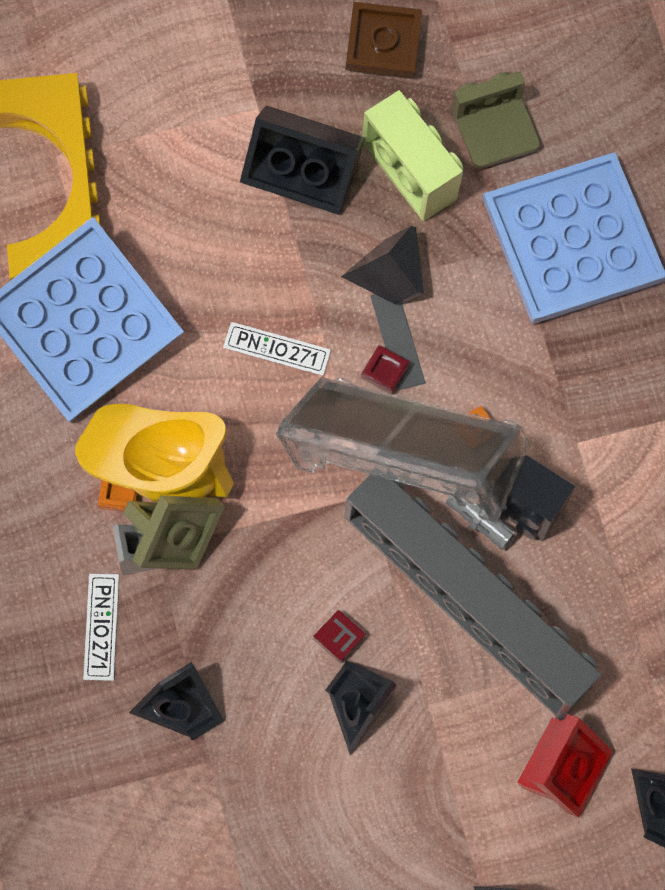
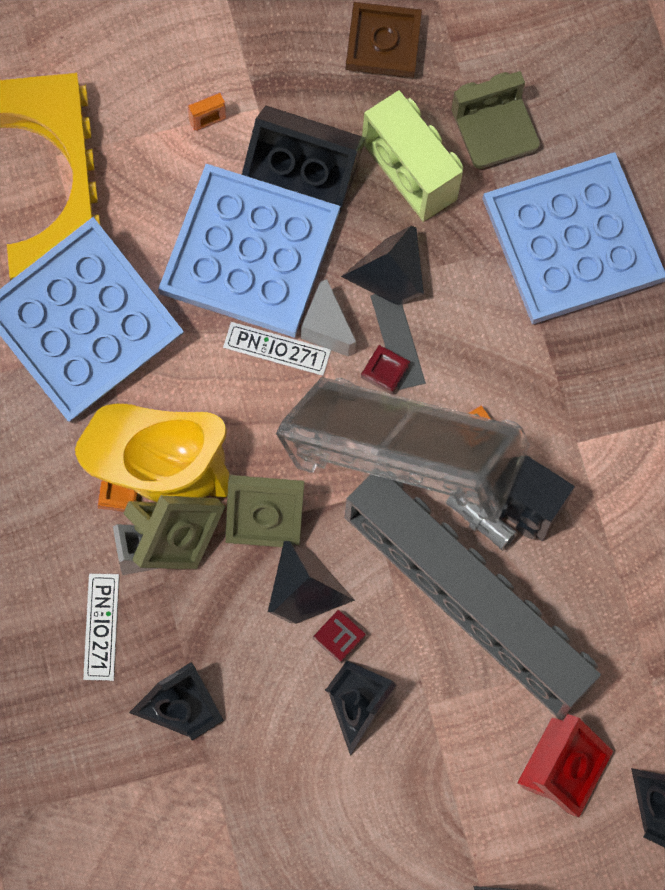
none -> light blue plate [158,164,340,338]
none -> orange tile [188,93,226,131]
none -> olive bracket [225,475,304,547]
none -> black slope [268,541,355,624]
none -> light grey slope [301,279,356,357]

